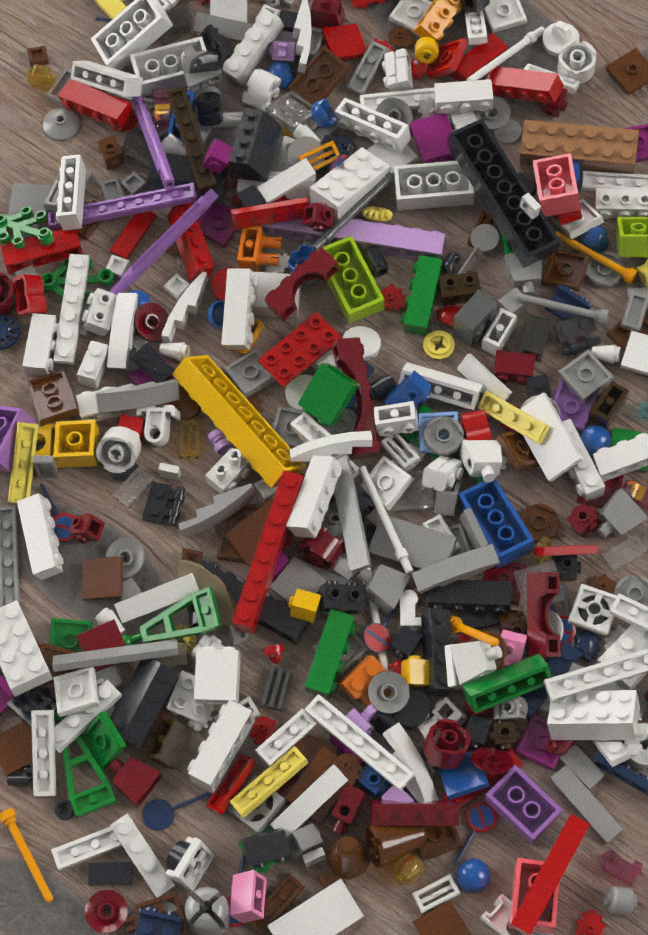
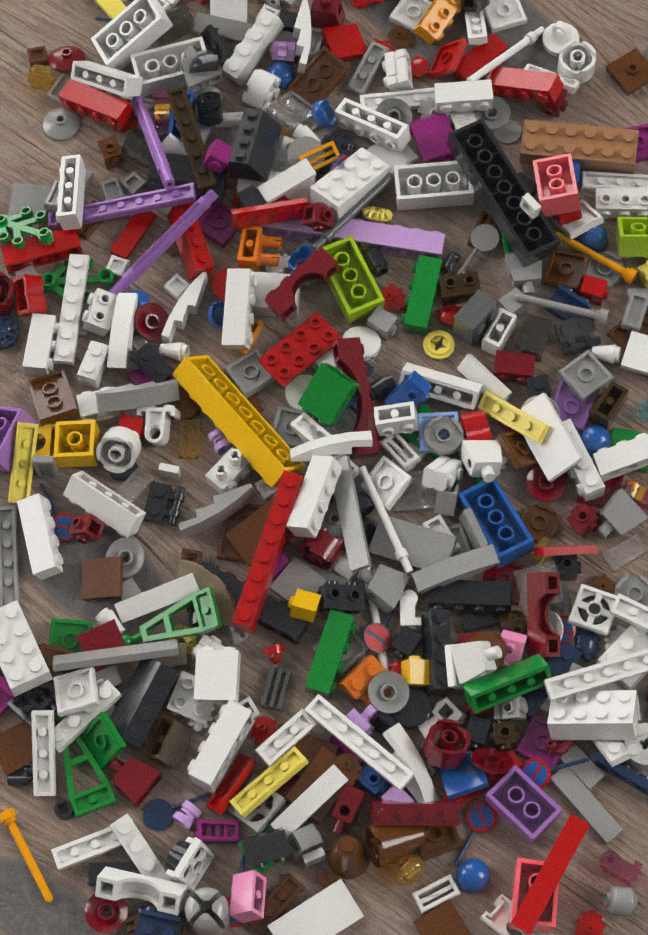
yellow head [415,37,439,64] -> none
light orange piece [450,615,499,646] -> none
none -> dark red dish [48,46,86,73]
none -> white brick [63,471,146,537]
none -> white arch [95,866,188,916]
none -> lavender wheel [172,800,202,830]
none -> magenta slope [194,819,239,844]
none -> light grey brick [367,306,399,341]
none -> piece [521,757,590,789]
none -> dark red dish [526,465,567,502]
none -> red brick [579,275,610,306]

